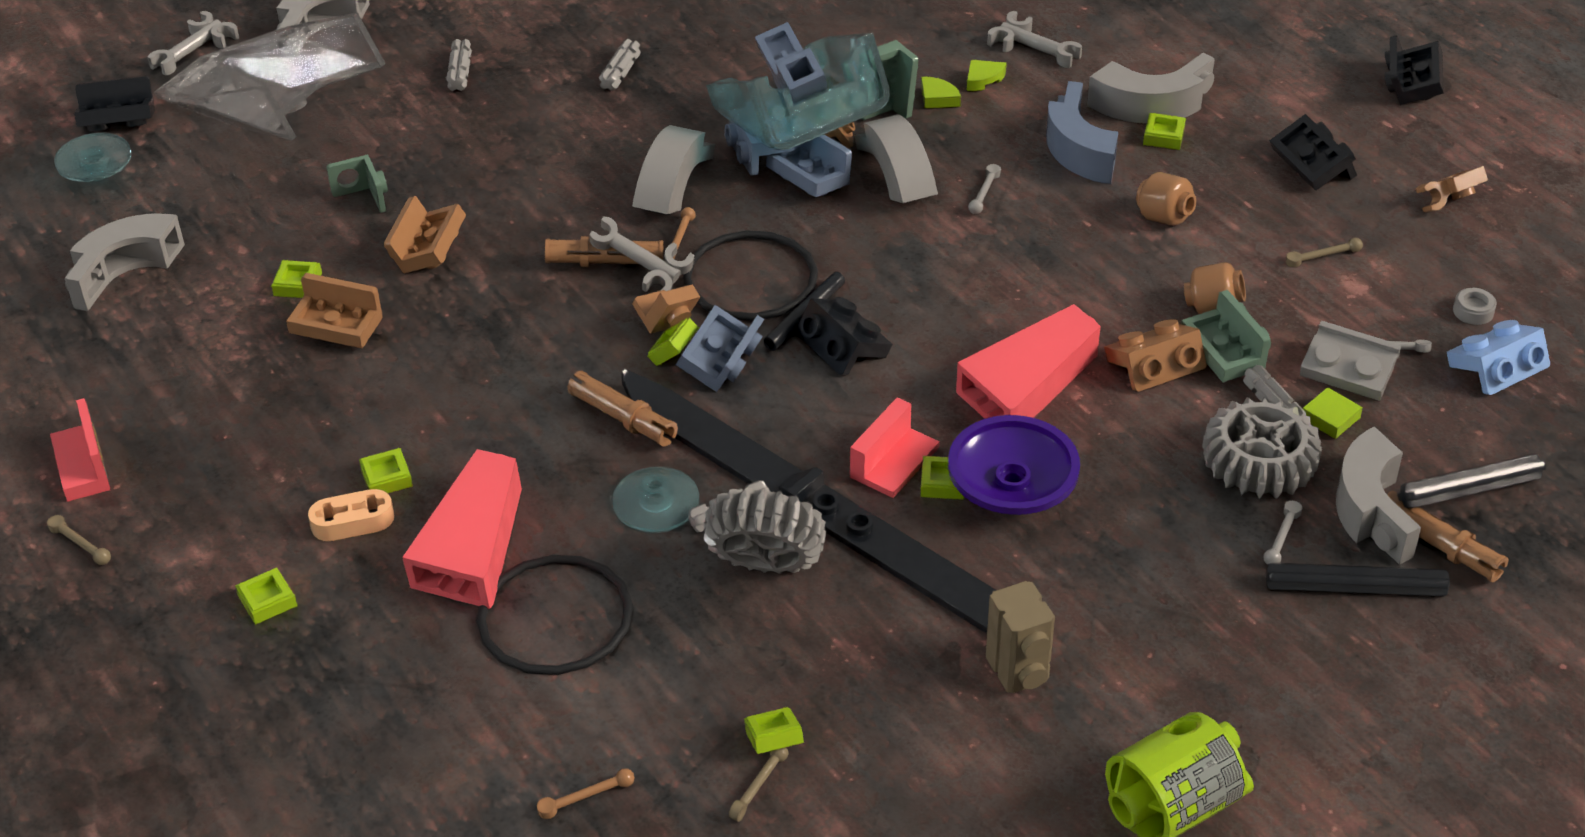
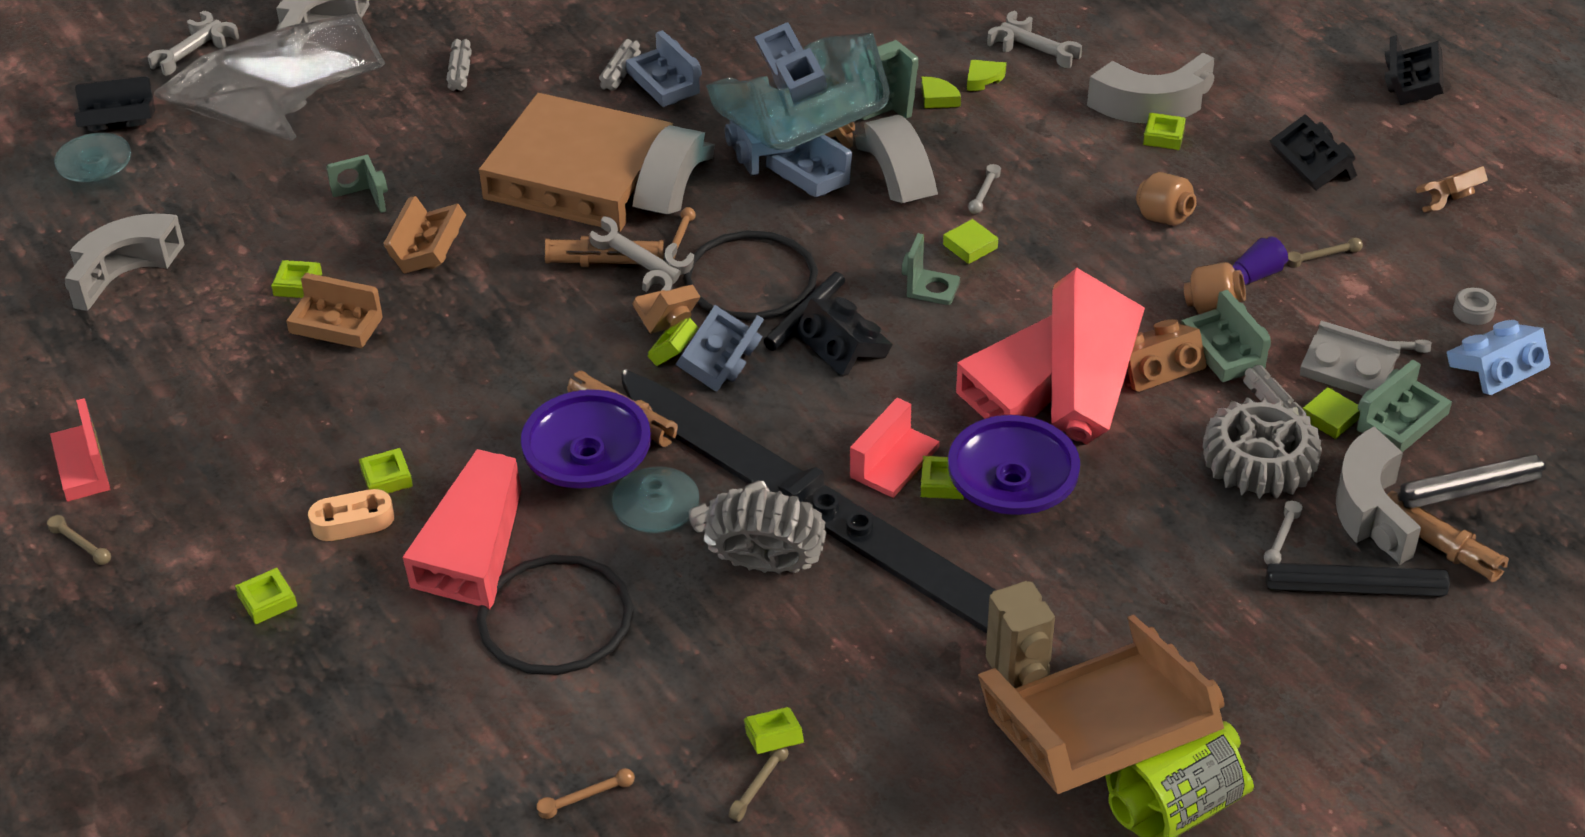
sand blue arch [1046,81,1118,184] -> none
none -> medium nougat panel [479,93,673,232]
none -> dark purple dish [521,389,651,489]
none -> sand blue bracket [626,30,702,107]
none -> sand green bracket [902,233,960,305]
none -> lime tile [943,219,998,264]
none -> medium nougat panel [978,614,1225,794]
none -> coral slope [1051,267,1145,444]
none -> dark purple cone [1232,236,1288,285]
none -> sand green bracket [1357,360,1452,452]

